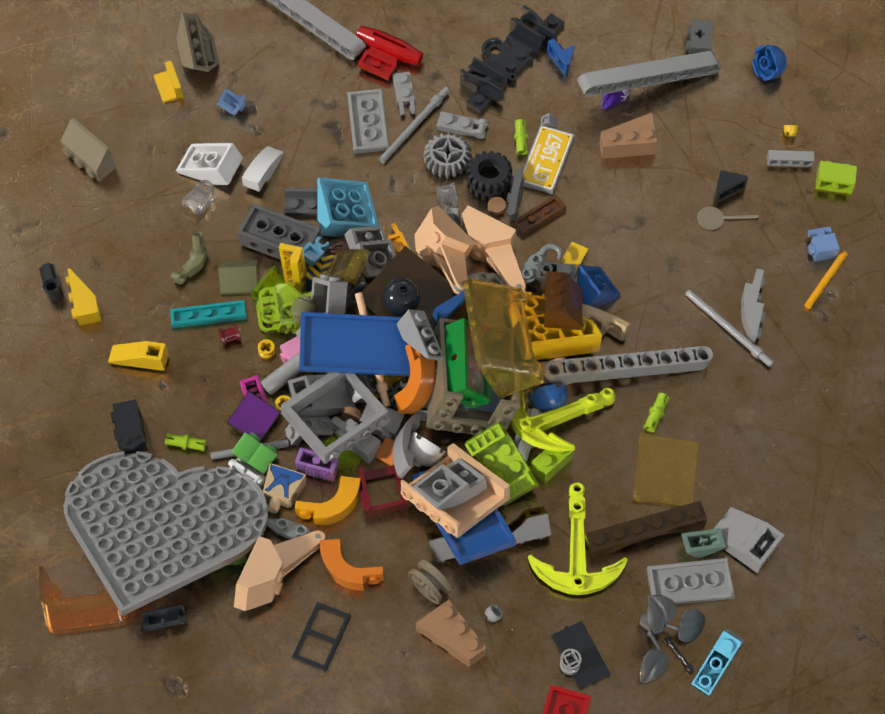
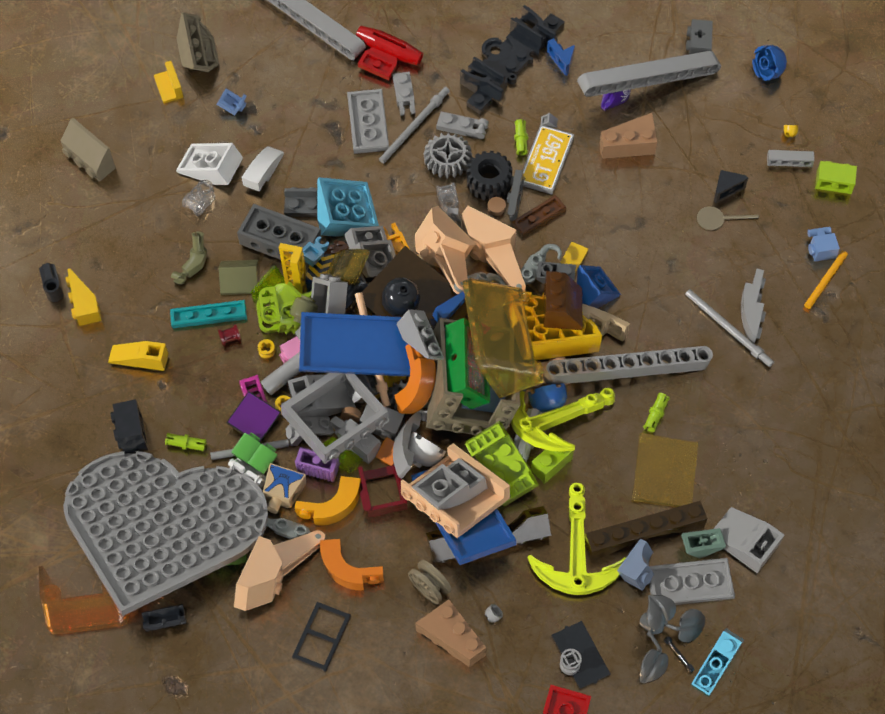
none -> sand blue arch [617,539,654,590]

